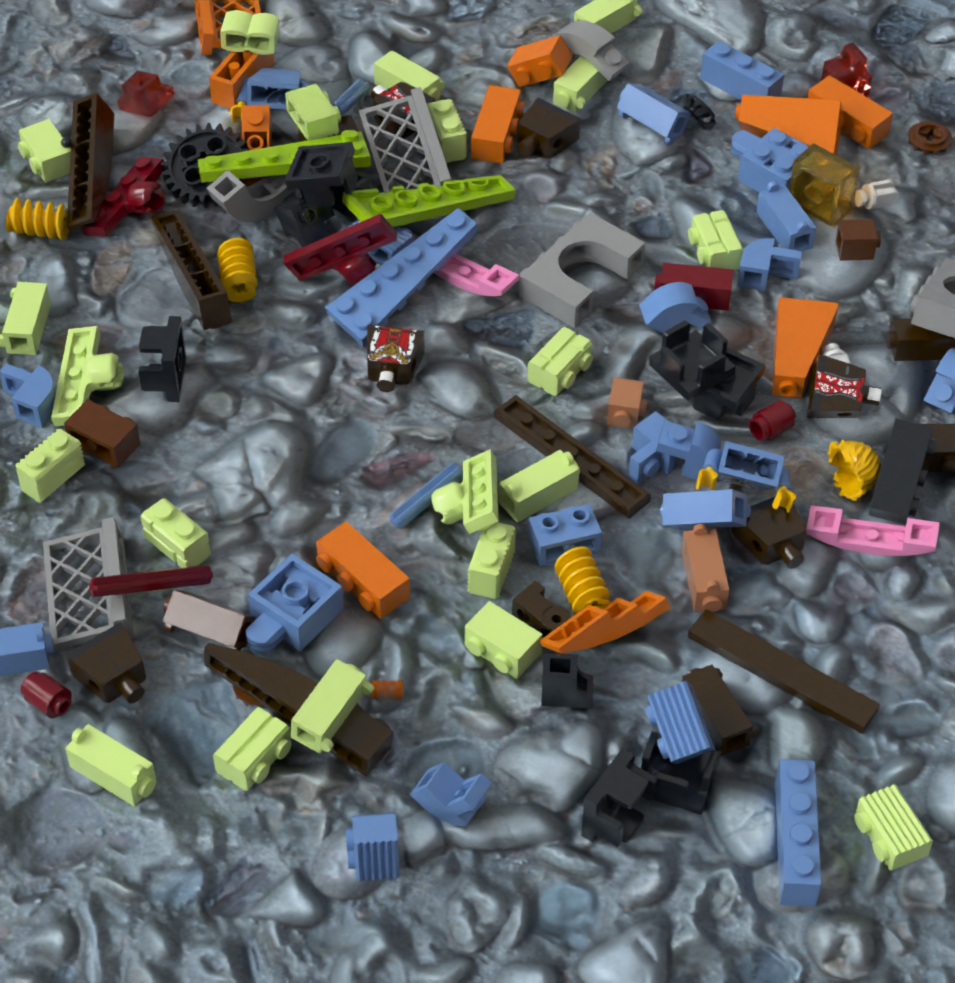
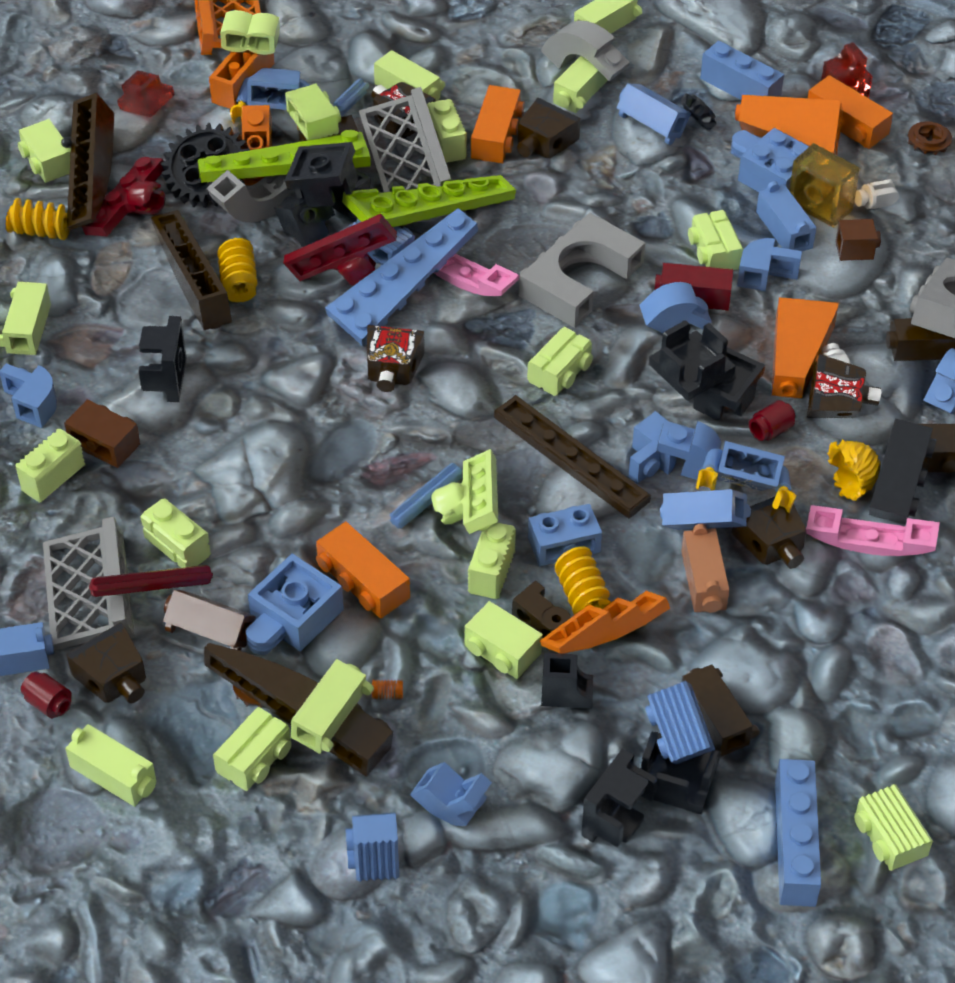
yellowish green plate [51,326,124,426] -> none
yellowish green brick [499,450,580,523] -> none
orange brick [506,35,573,87] -> none
nougat brick [607,378,648,429] -> none
dark brown tile [688,609,880,734] -> none

